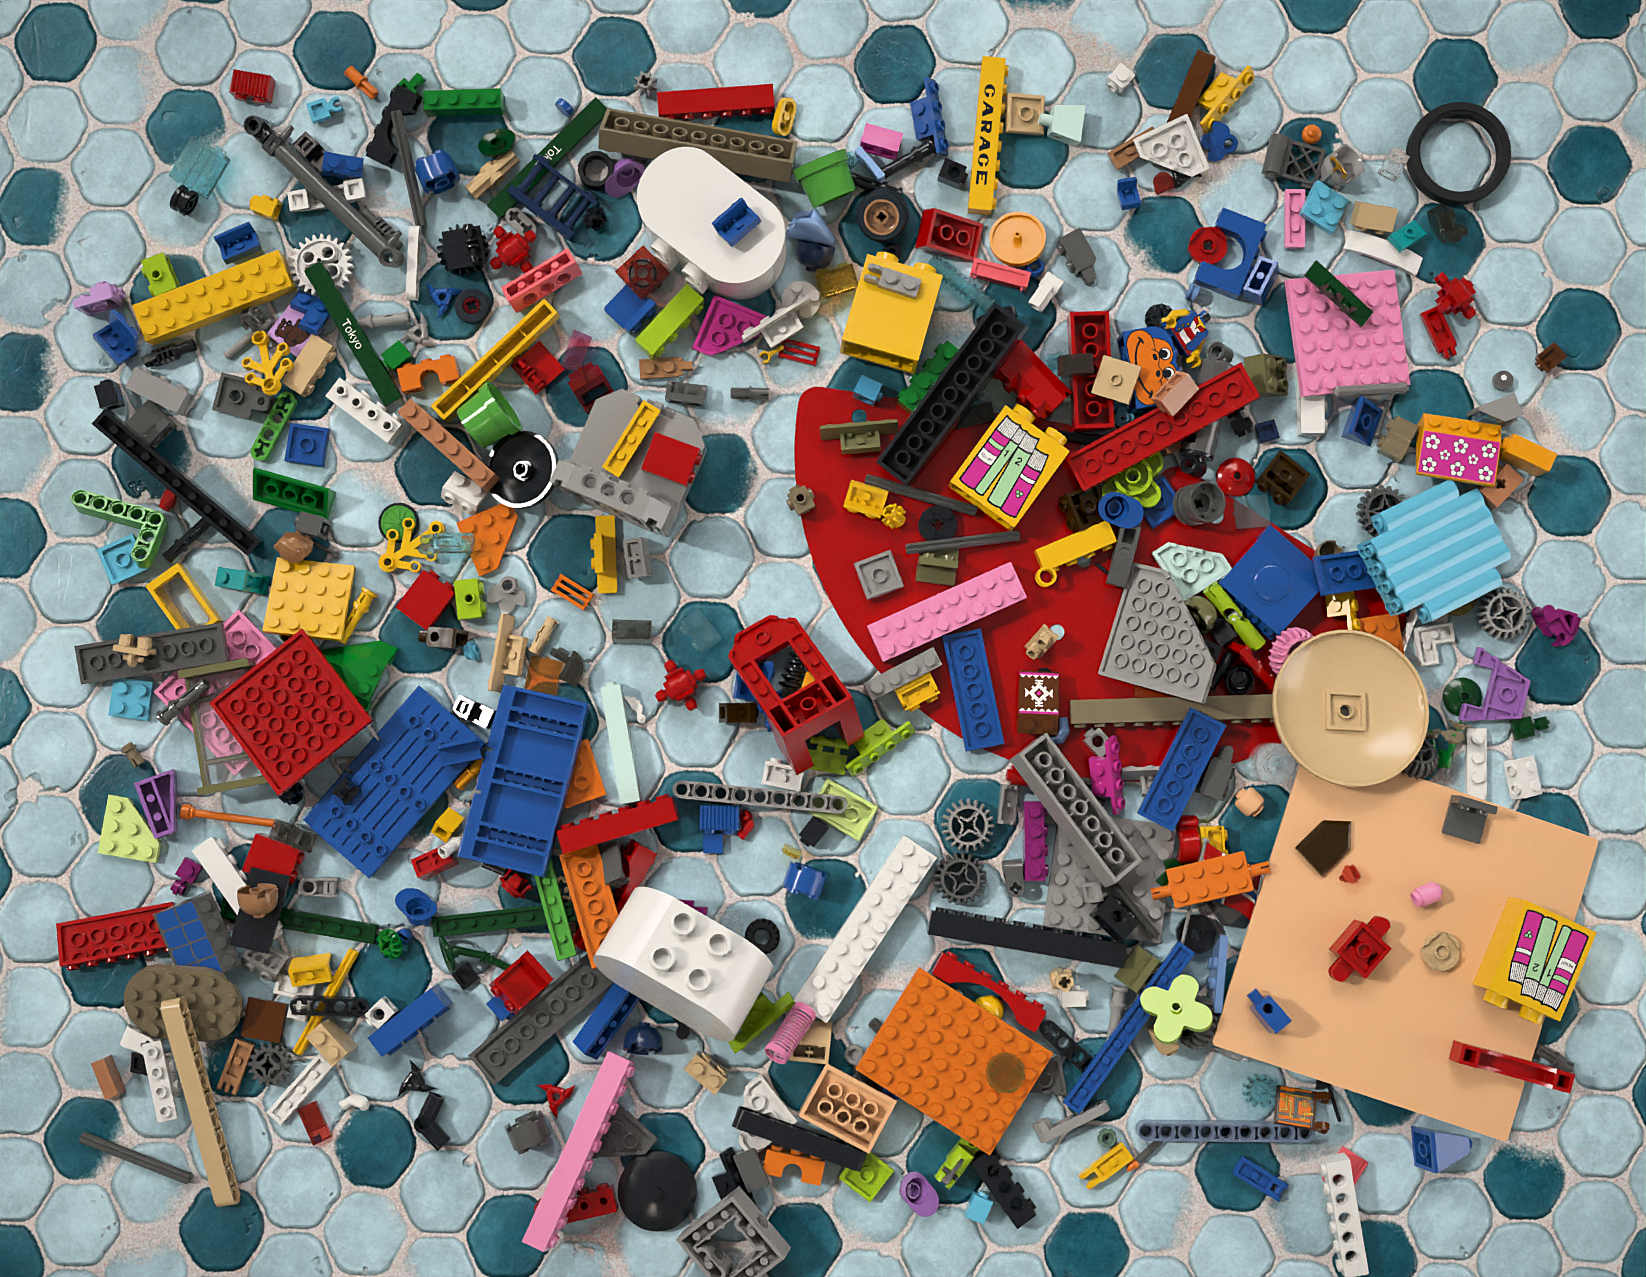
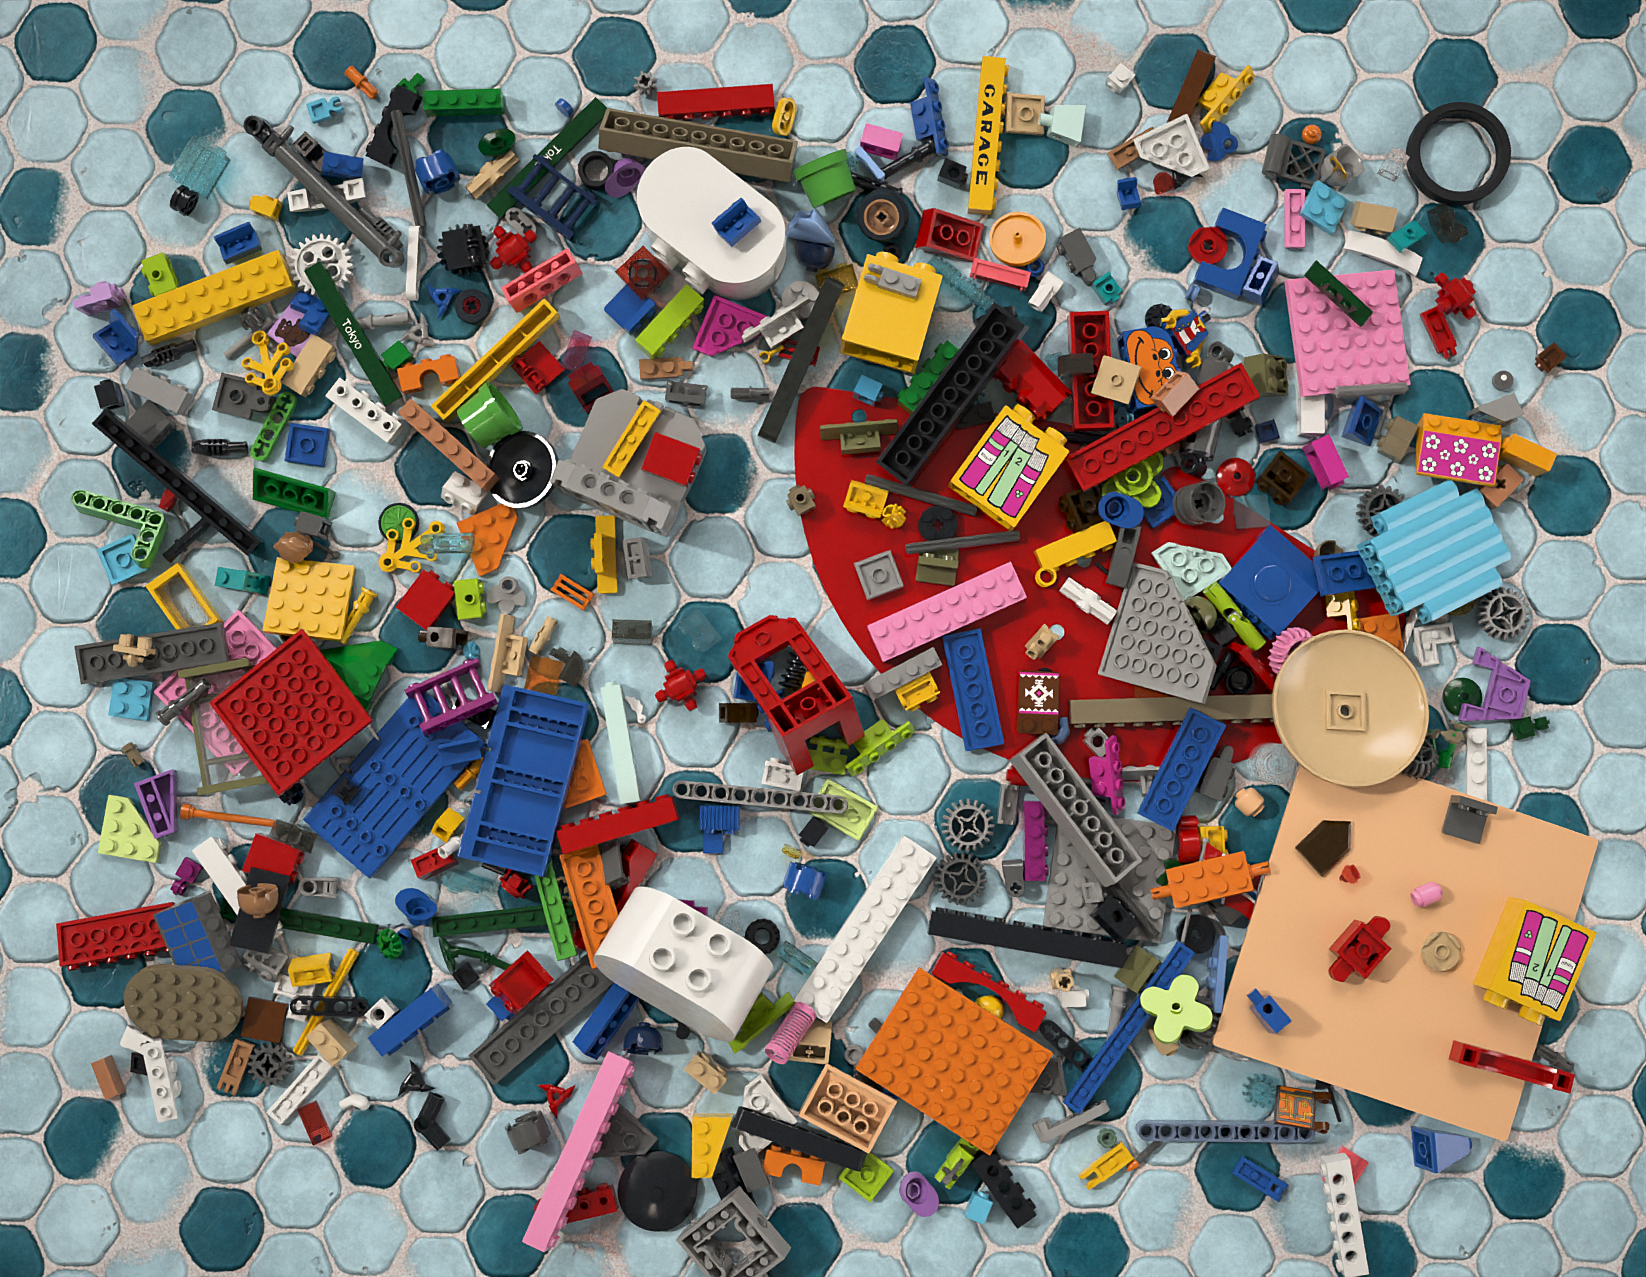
dark grey axle [79,1132,192,1184] -> none
tan beam [161,997,240,1208] -> none
red brick [229,69,276,105] -> none
black gear [582,206,608,231] -> none
red arm [736,810,755,840] -> none
clear yellow tile [985,1052,1025,1093] -> none
white bracket [1503,755,1542,799] -> none
magenta piece [1531,605,1581,647] -> none
none -> black hinge [191,439,248,456]
none -> magenta fence [404,658,498,736]
none -> clear light blue plate [440,868,492,894]
none -> yellow wedge [692,1113,733,1178]
none -> pearl dark grey beam [757,276,845,443]
none -> clear light blue plate [775,941,818,978]
none -> white piece [1059,577,1117,625]
none -> teal brick [1091,271,1122,305]
none -> dark pink window [1302,434,1349,491]

